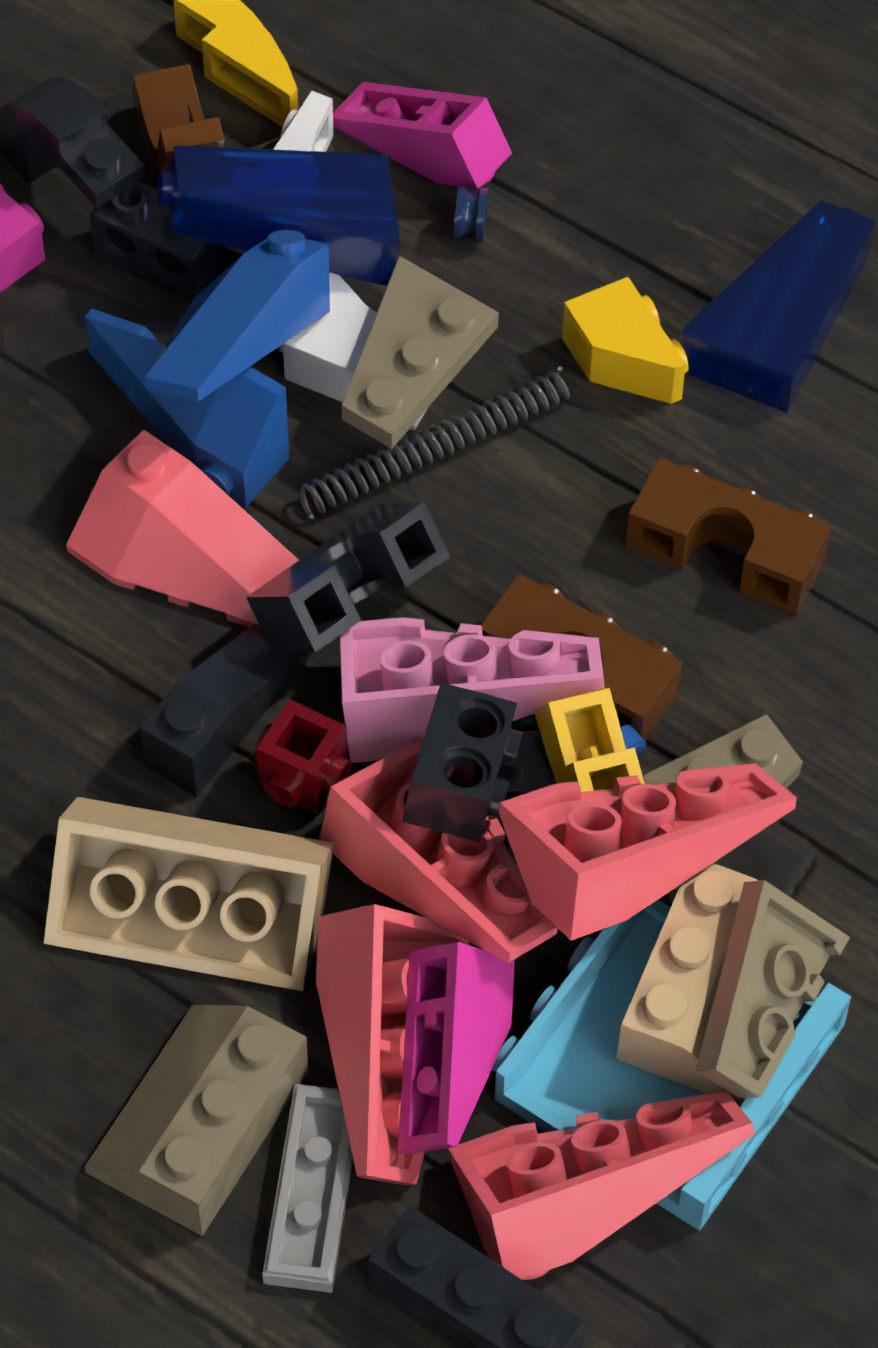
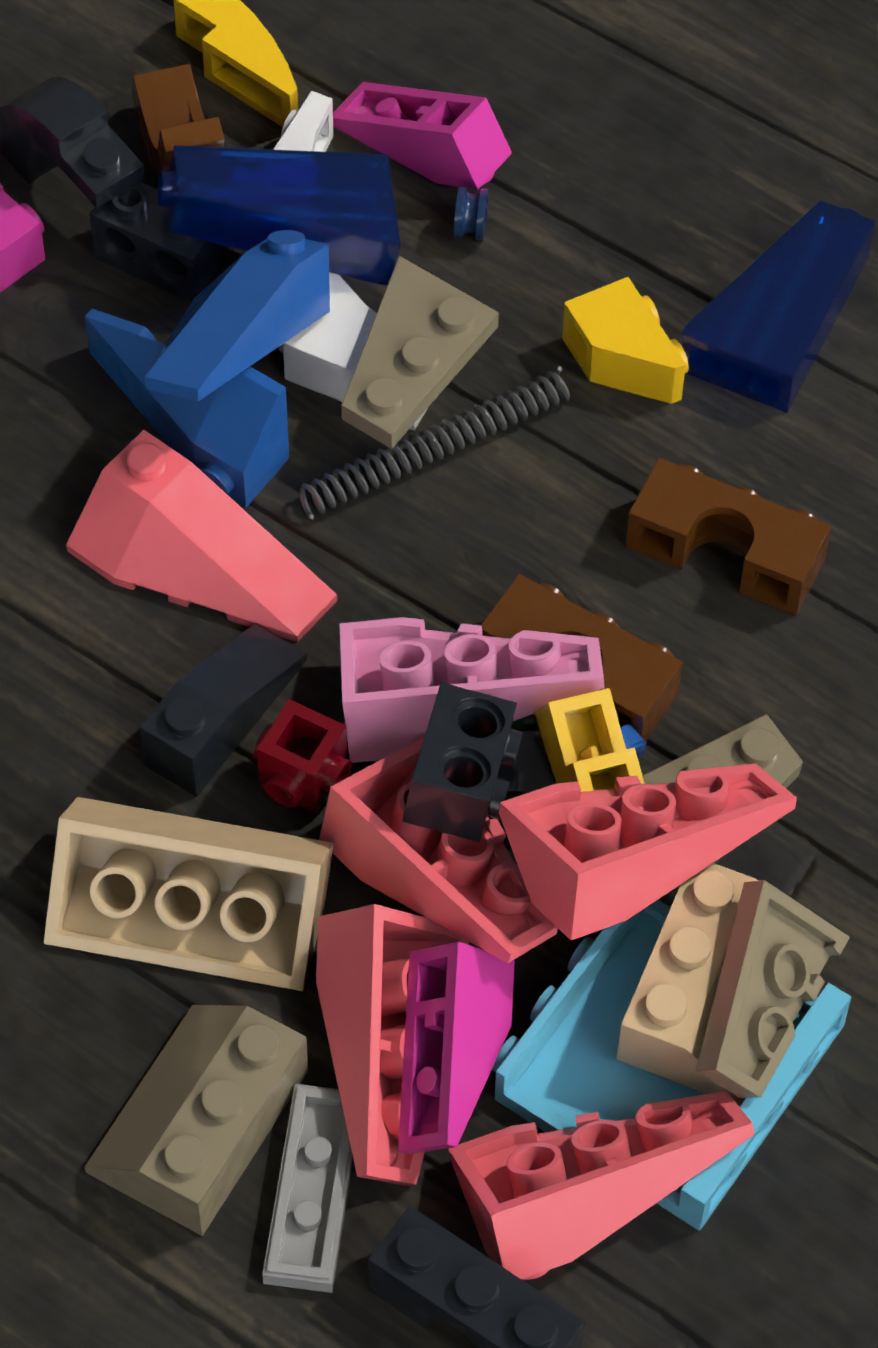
black arch [246,501,450,653] -> none

